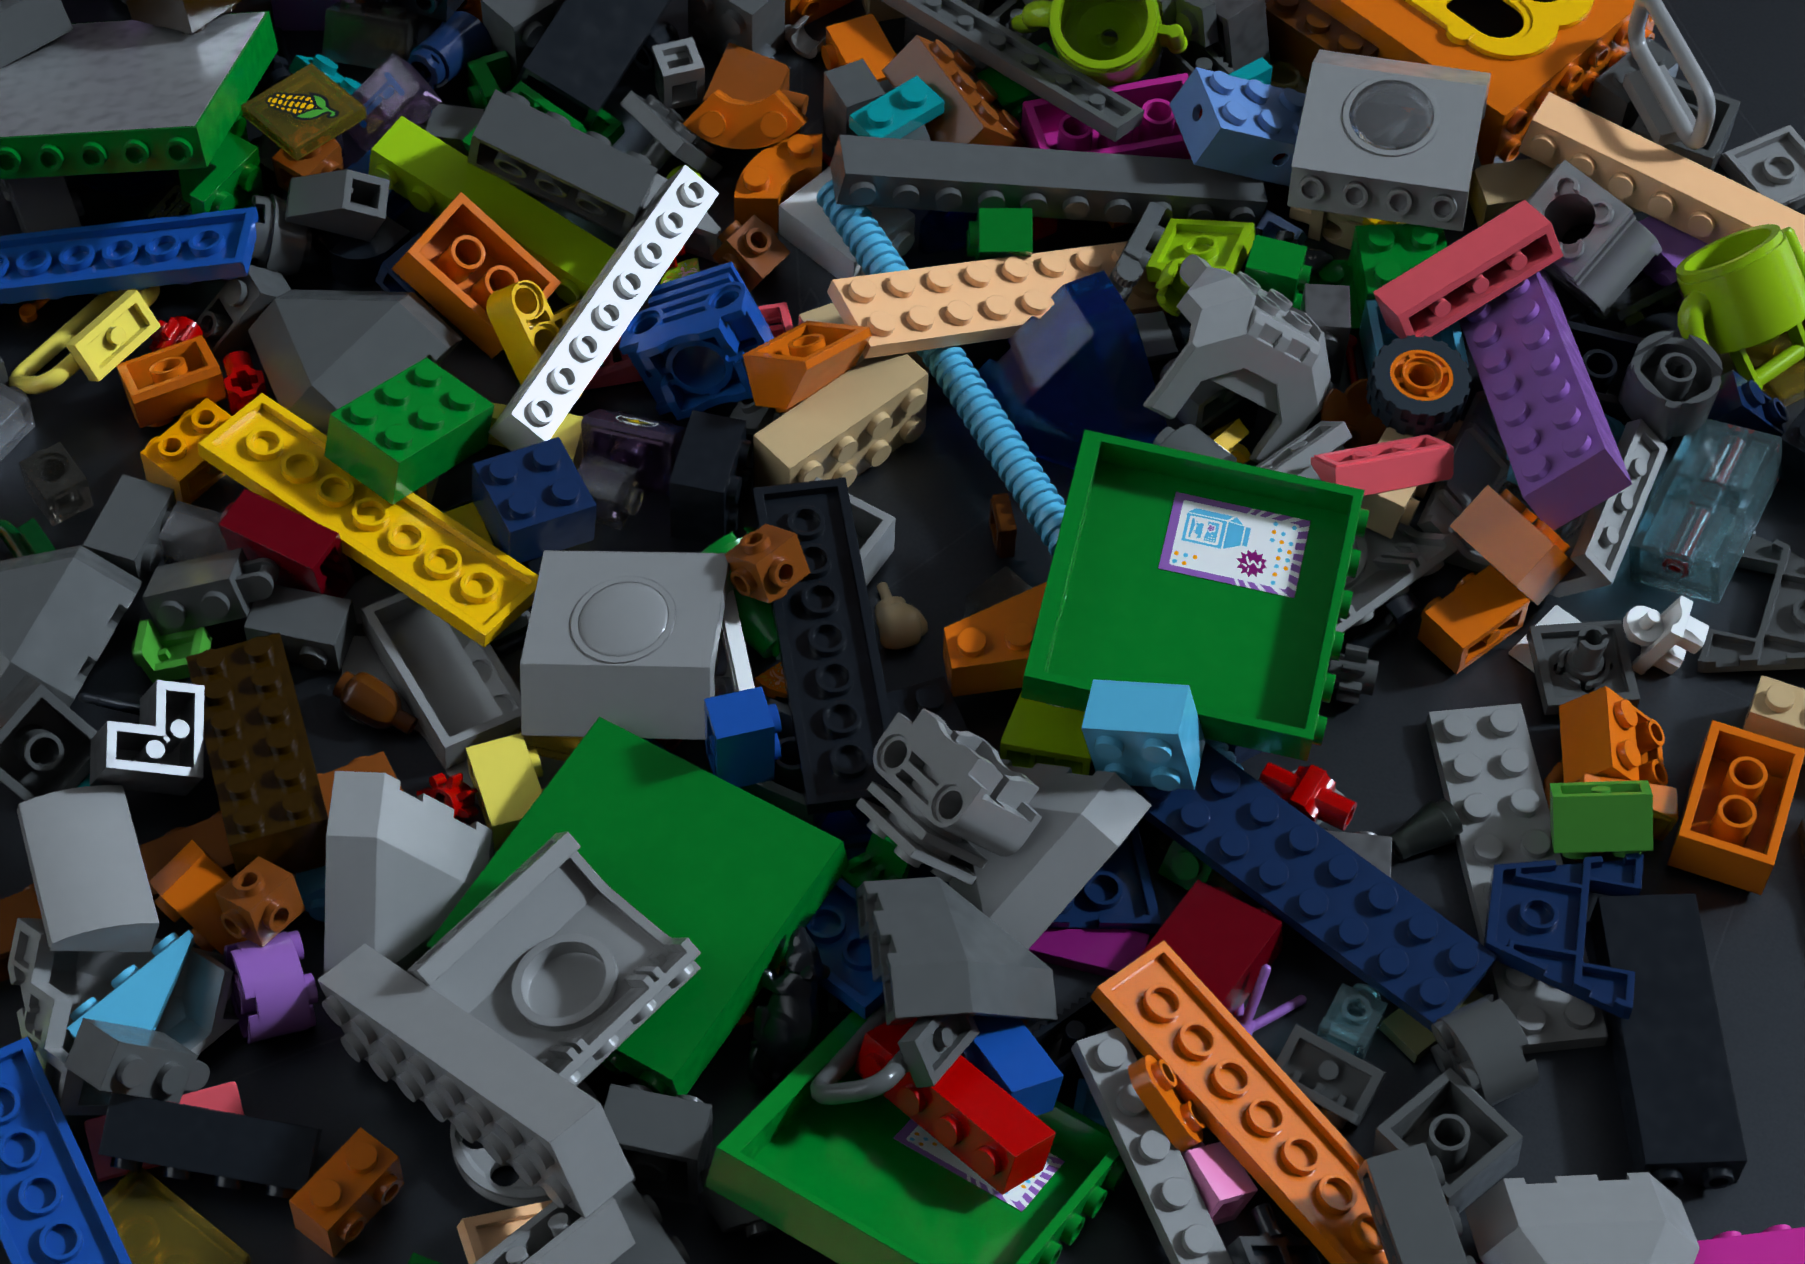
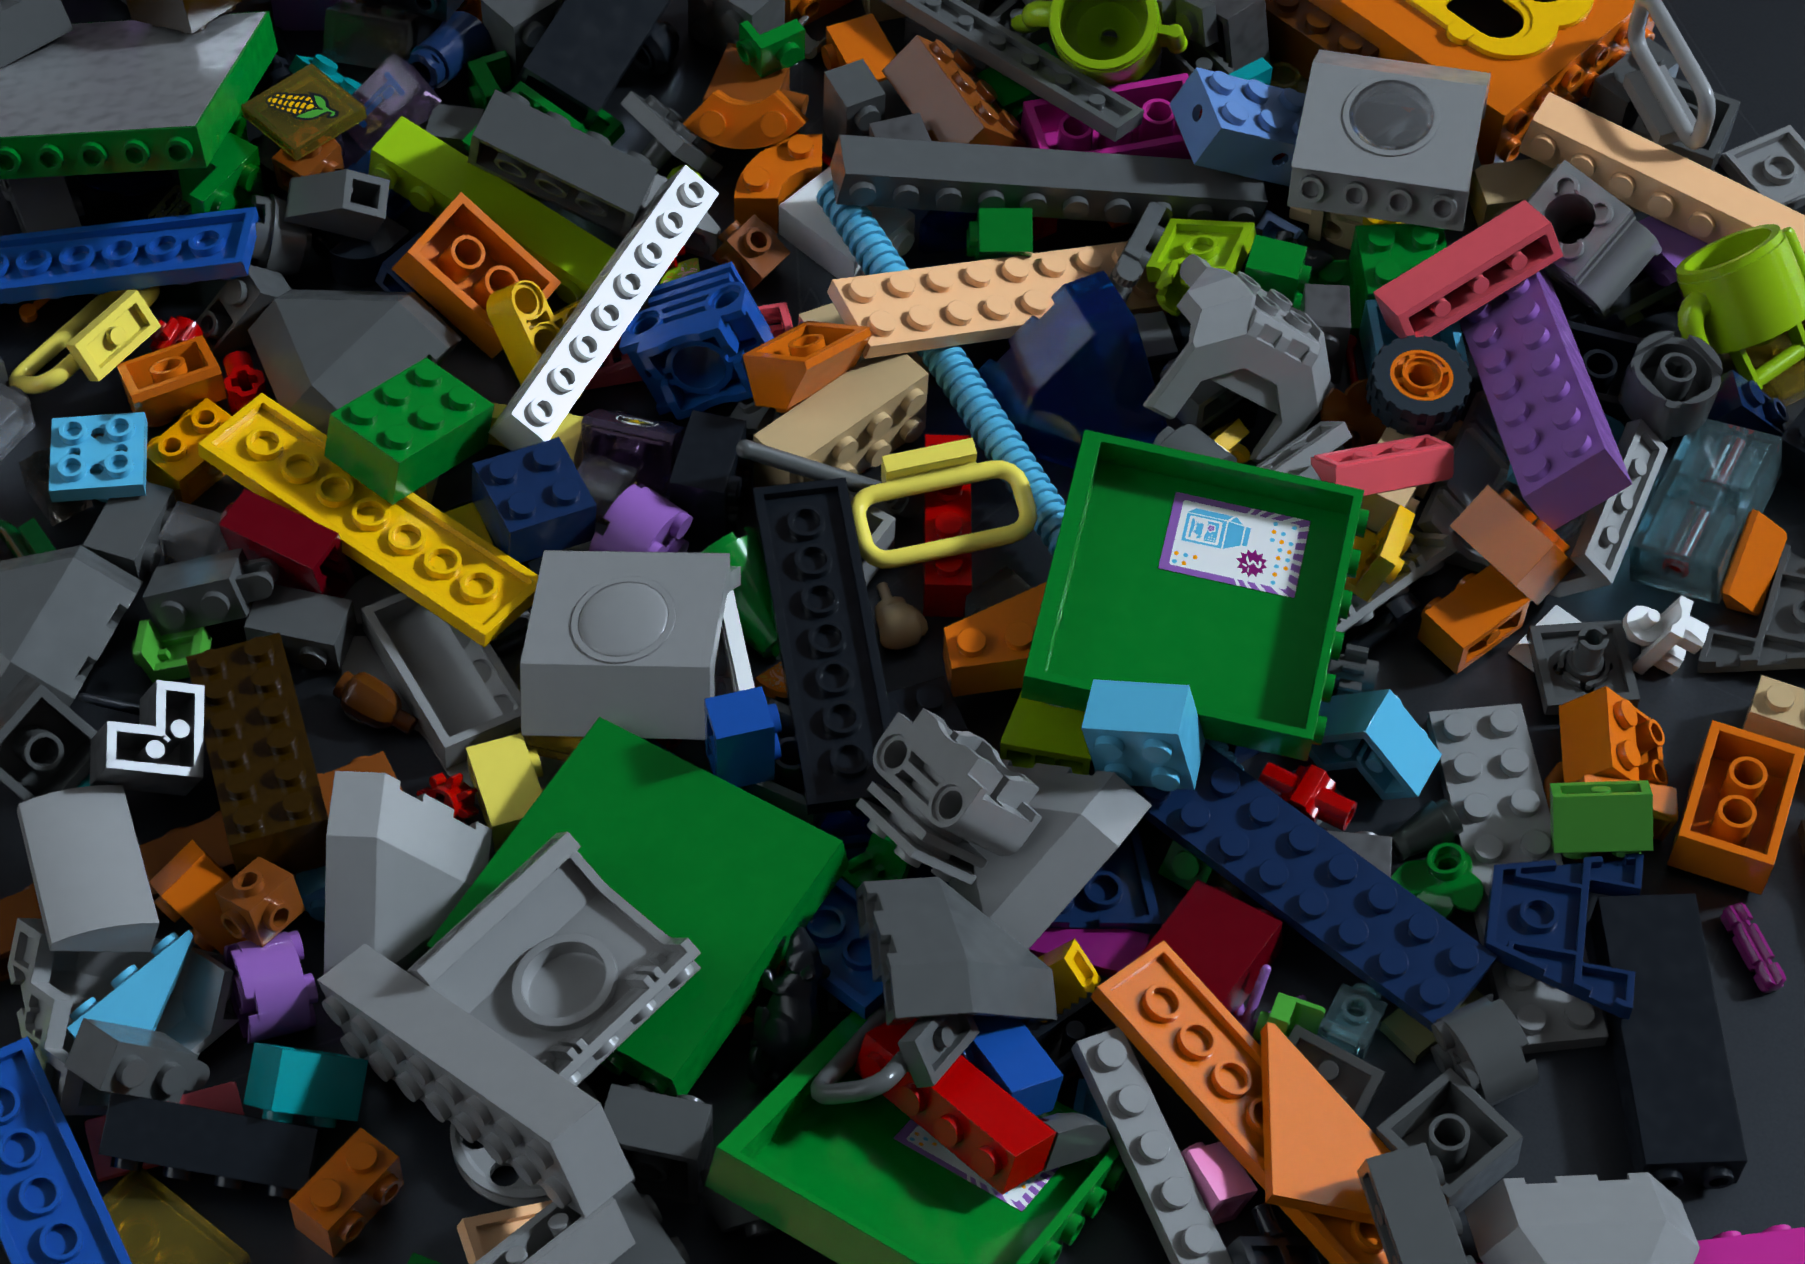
light grey brick [651,37,705,109] -> none
dark orange brick [725,523,811,604] -> none
teal plate [849,76,945,139] -> none
reddish brown tile [989,493,1017,558] -> none
orange plate [1128,1055,1206,1152] -> none
none -> medium azure plate [49,412,148,503]
none -> teal brick [243,1042,368,1128]
none -> medium lavender brick [589,483,693,552]
none -> green bracket [736,19,805,78]
none -> dark grey piece [736,439,924,519]
none -> light yellow bar [851,437,1037,569]
none -> red brick [923,434,972,617]
none -> yellow panel [1038,938,1101,1023]
none -> dark grey brick [1040,1112,1111,1171]
none -> bright green bracket [1253,992,1325,1046]
none -> orange tile [1260,1022,1391,1225]
none -> medium azure brick [1309,689,1442,800]
none -> yellow bracket [1344,505,1416,602]
none -> green plate [1391,843,1484,919]
none -> orange slope [1720,509,1787,616]
none -> magenta axle [1721,902,1786,994]

